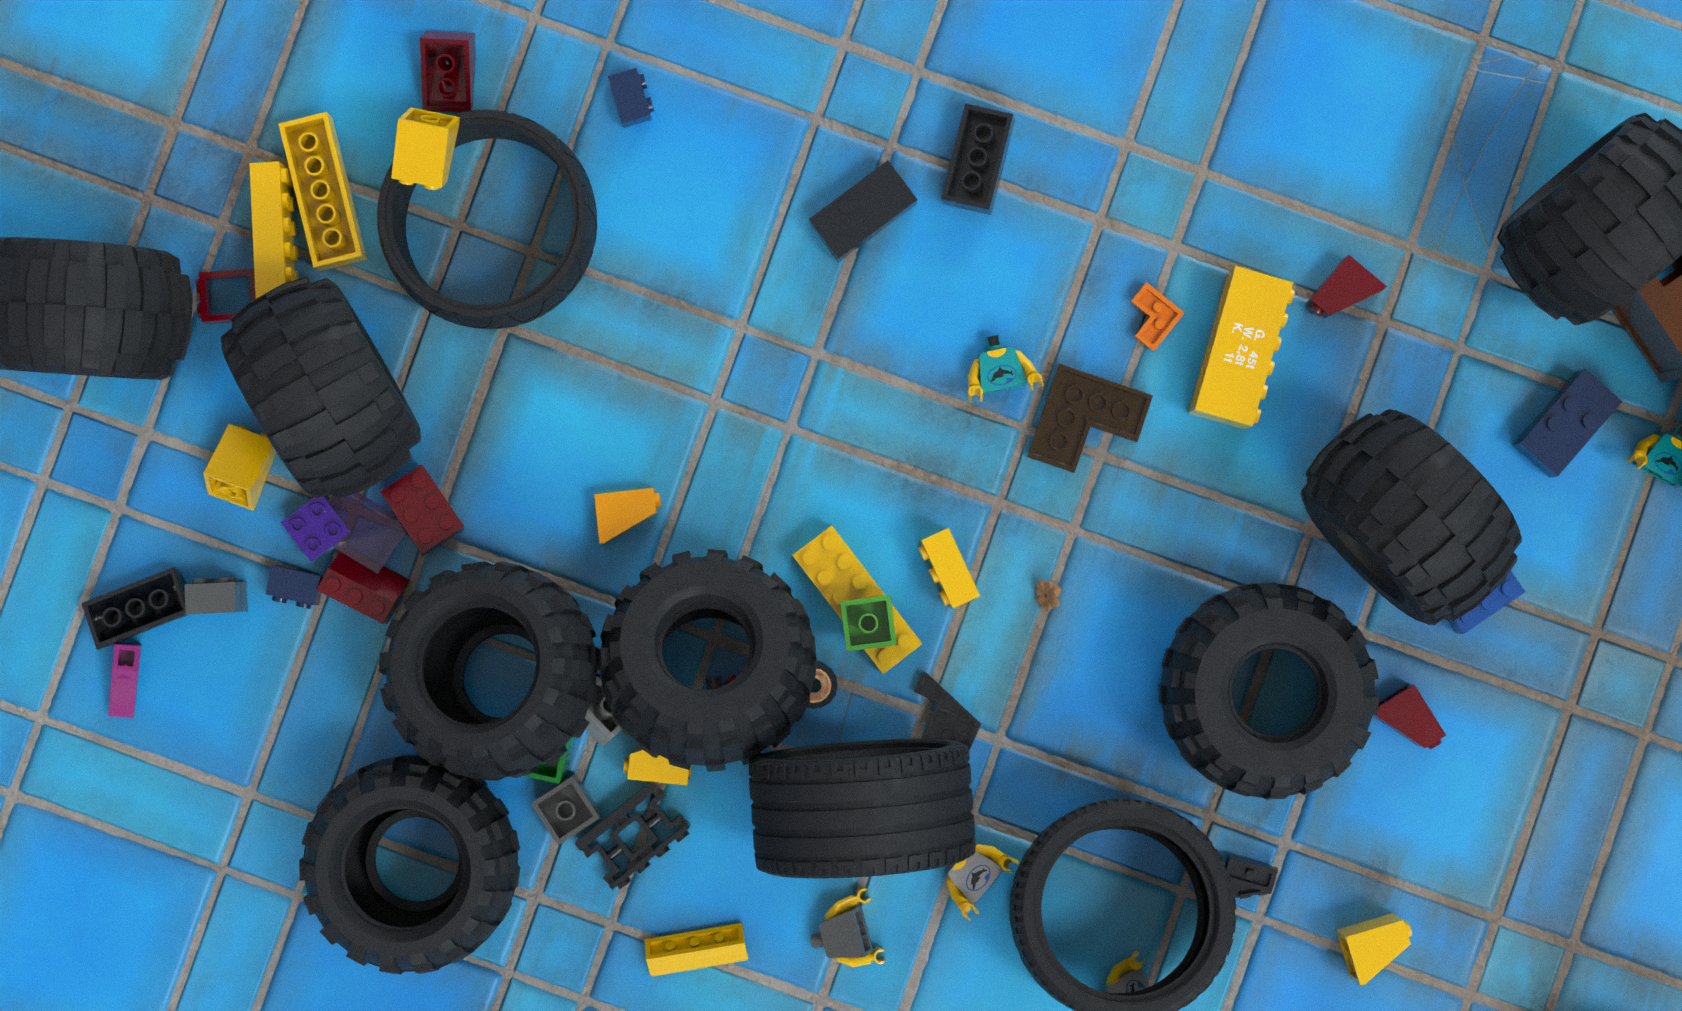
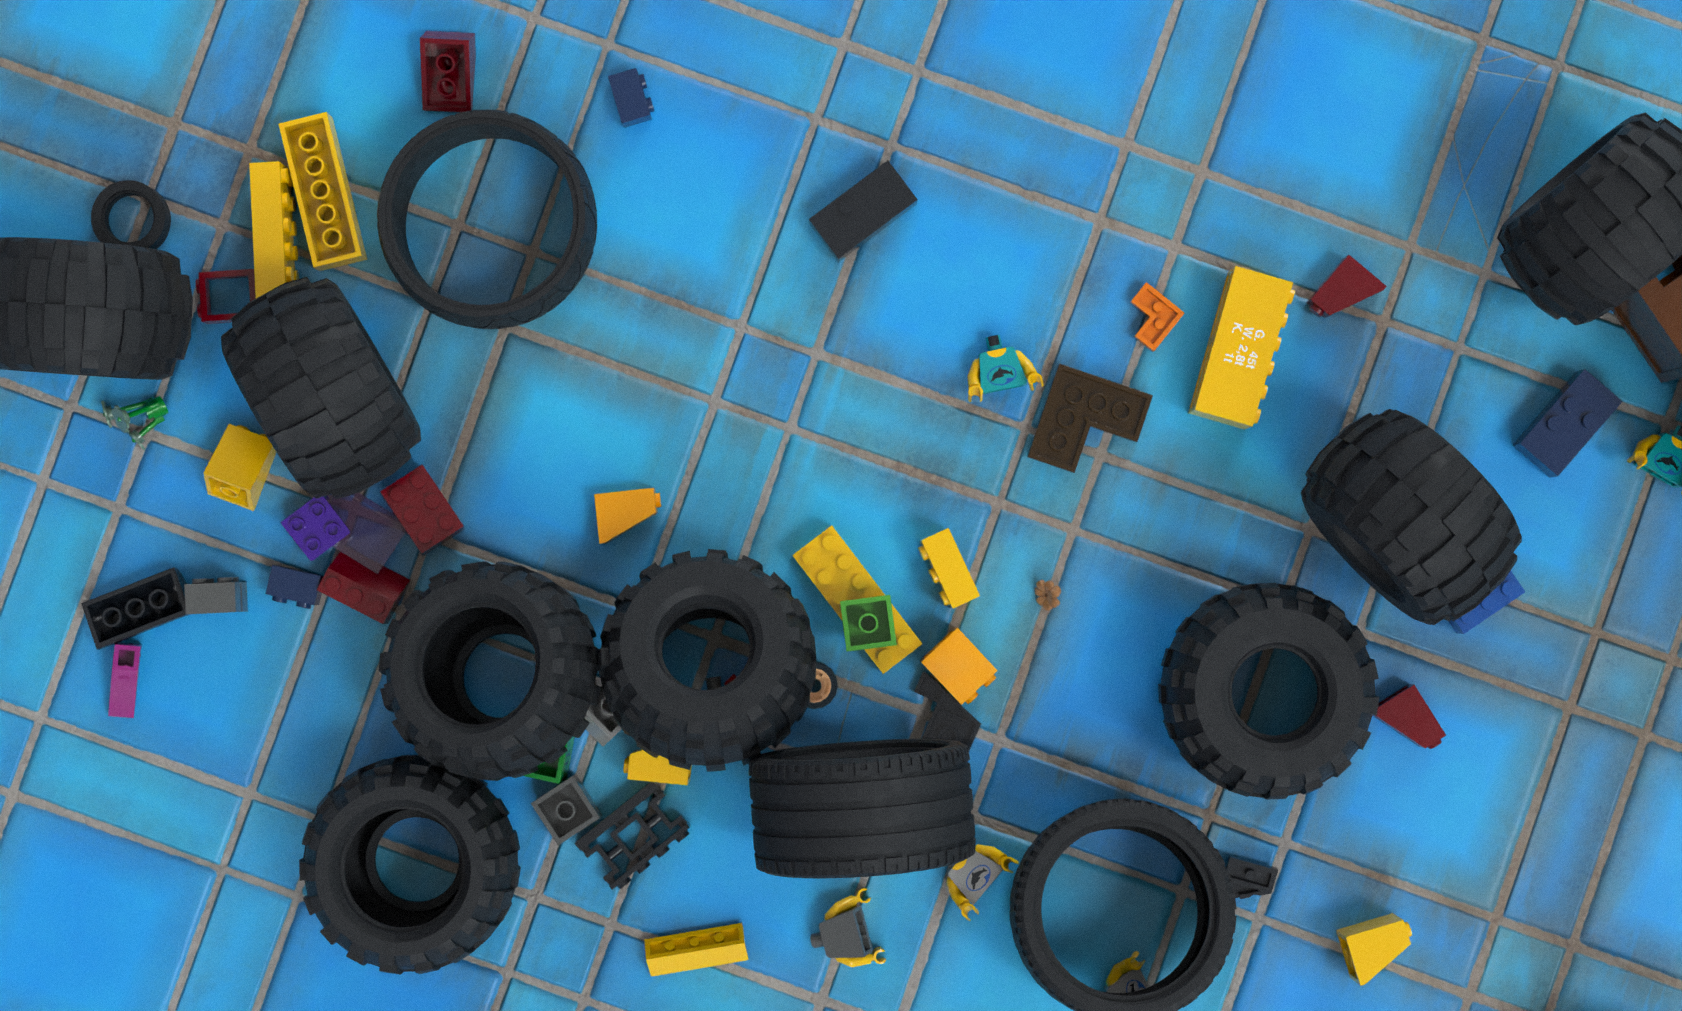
yellow slope [391,107,460,190] -> none
black brick [941,103,1015,215] -> none
none -> black tyre [91,180,171,249]
none -> plant [101,396,169,450]
none -> light orange slope [920,627,997,705]

